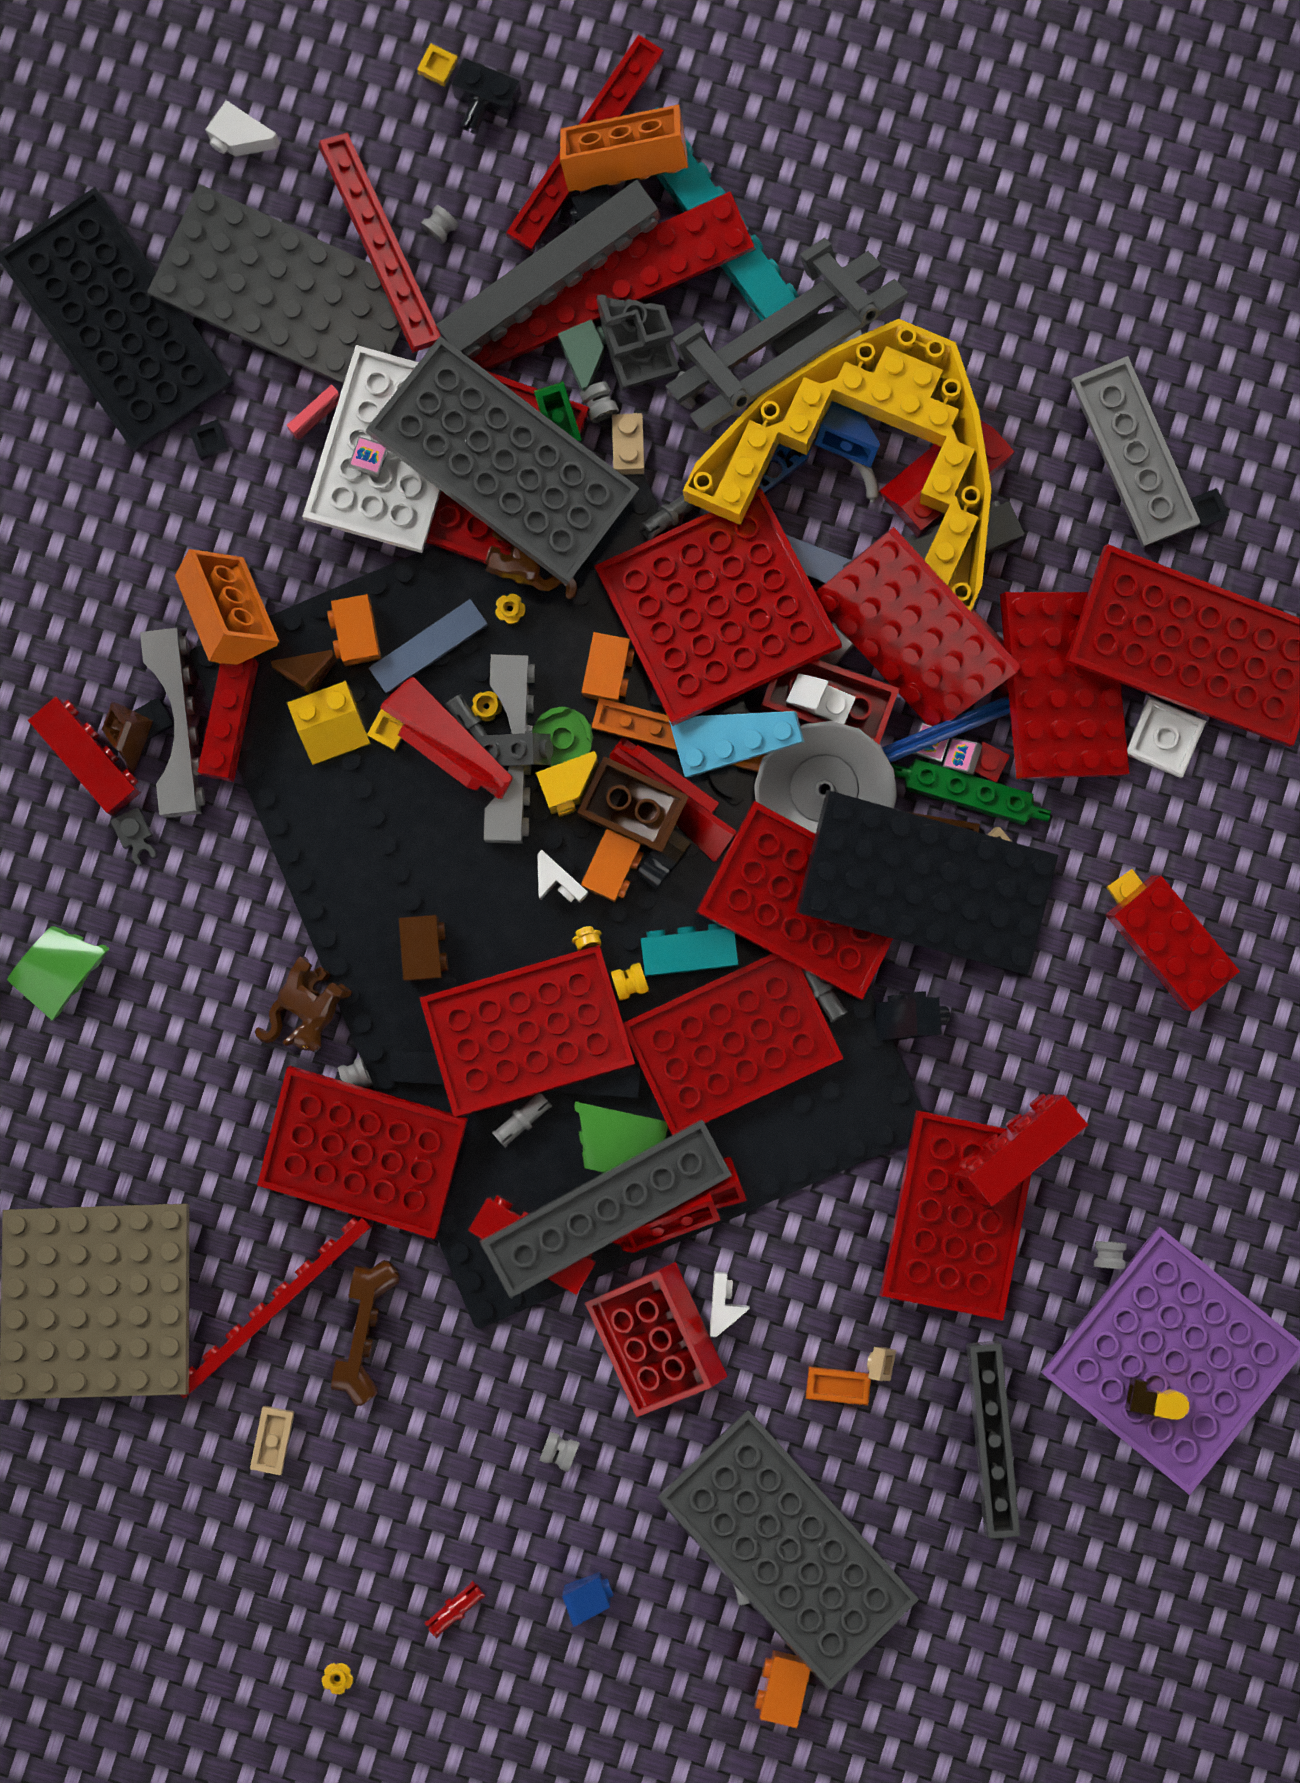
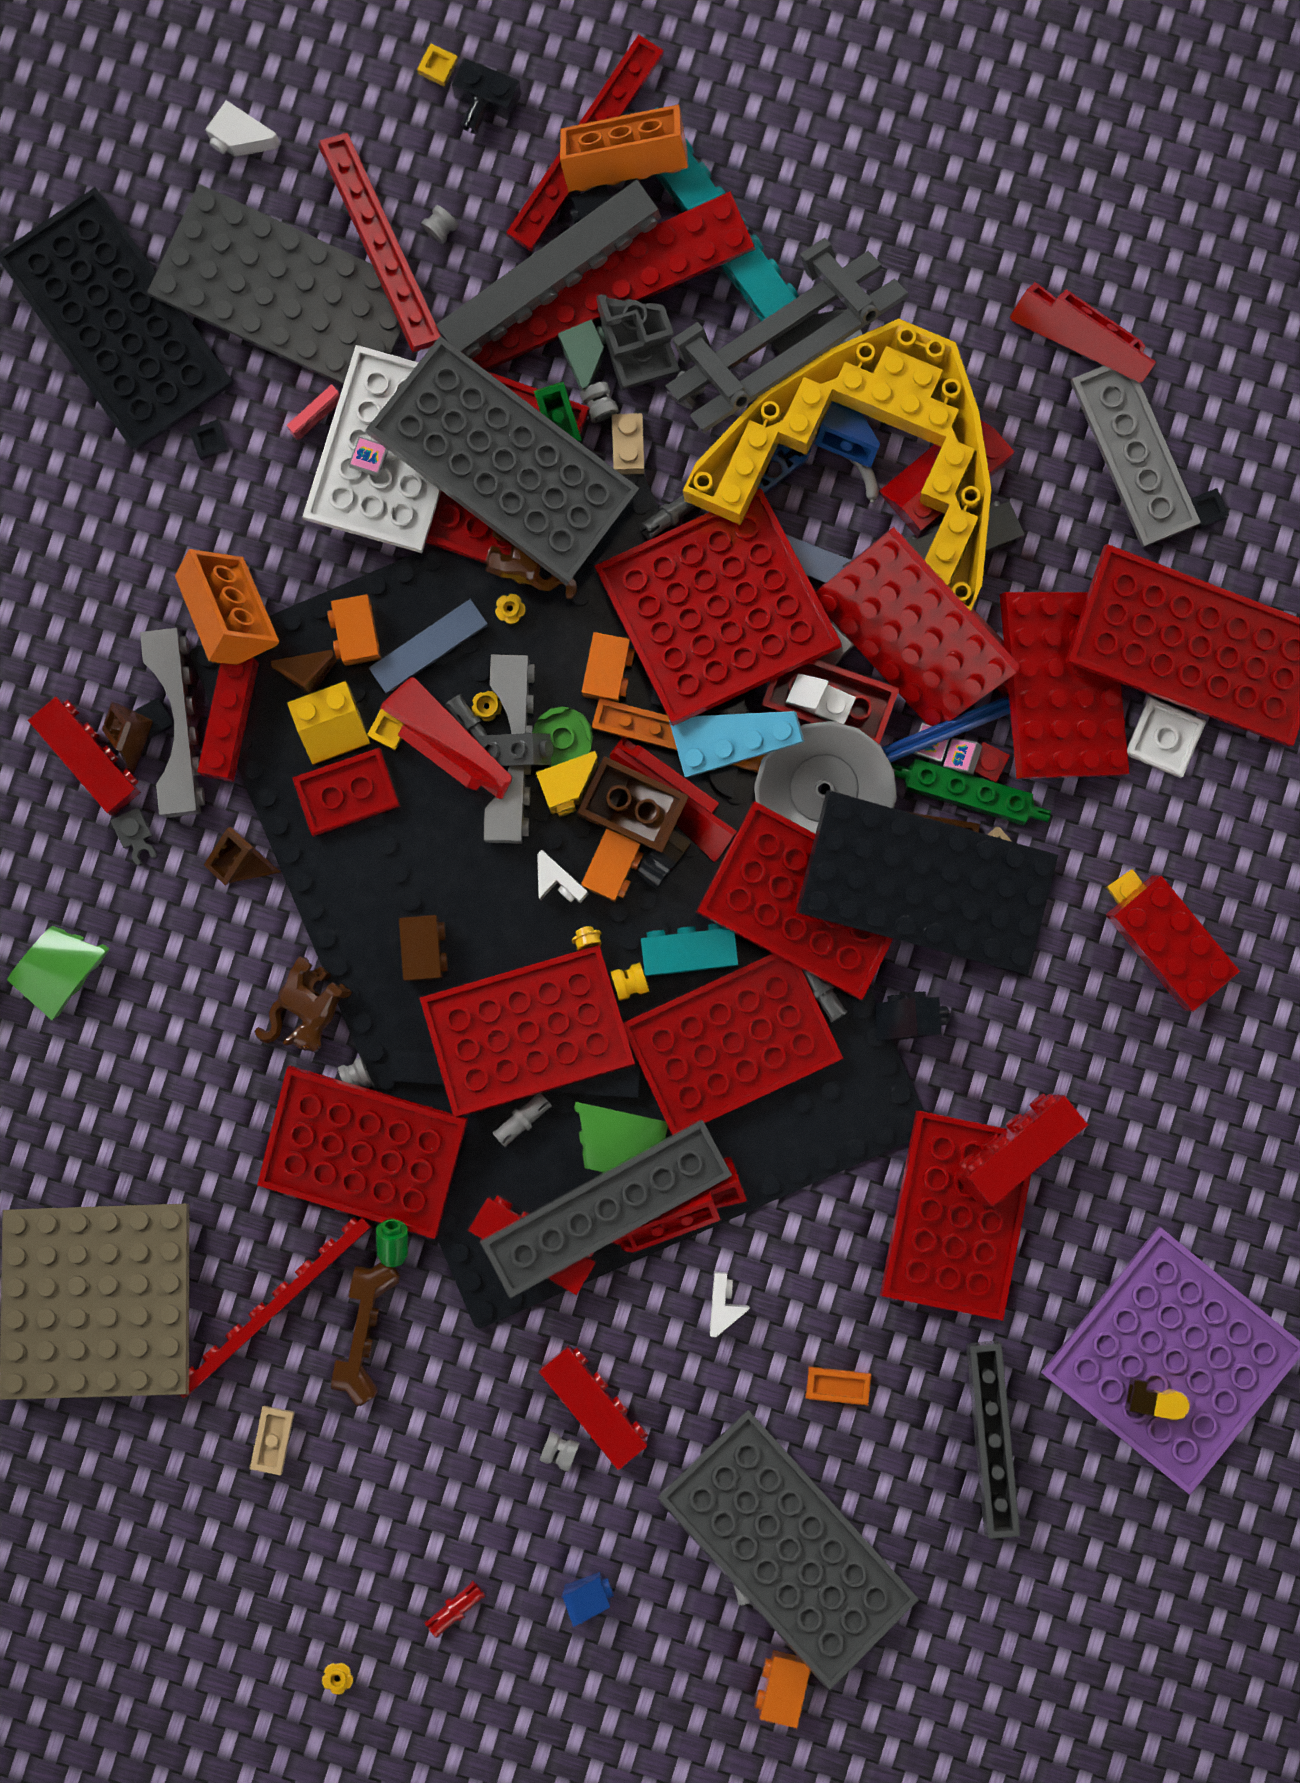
red slope [585,1261,728,1417] -> none
tan plate [867,1347,896,1381] -> none
light grey wheel [1094,1241,1127,1269] -> none
none -> reddish brown slope [204,826,281,886]
none -> red tile [292,747,401,837]
none -> green brick [376,1219,408,1267]
none -> red brick [538,1345,648,1470]
none -> red wedge [1010,282,1156,383]

